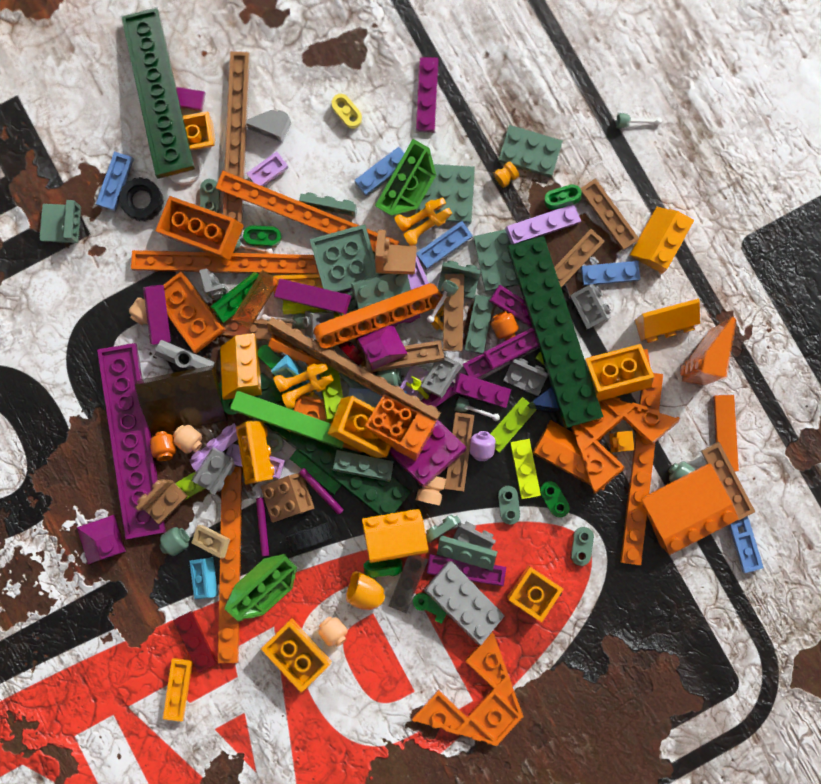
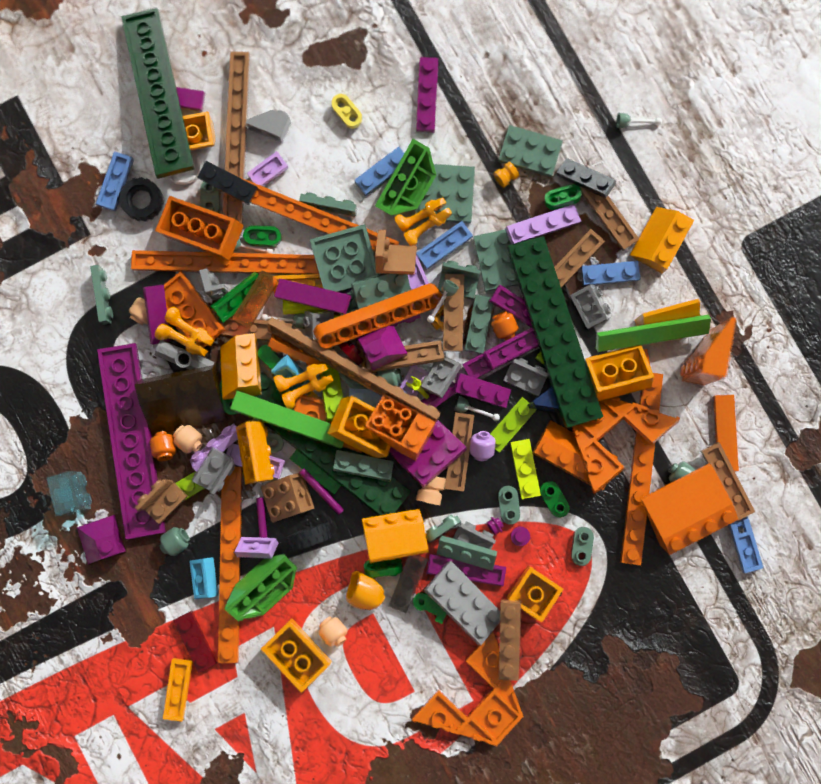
sand green bracket [40,200,81,243] -> none
tan plate [192,525,230,558] -> none
light orange brick [609,431,634,453] -> none
none -> clear light blue brick [47,471,92,516]
none -> sand green plate [90,265,113,325]
none -> light orange piece [155,307,214,357]
none -> black plate [197,161,258,205]
none -> lavender plate [235,537,278,558]
none -> magenta plate [486,517,504,535]
none -> medium nougat plate [499,600,521,681]
none -> magenta plate [511,527,530,546]
none -> plate [557,158,616,198]
none -> bright green tile [596,314,711,352]

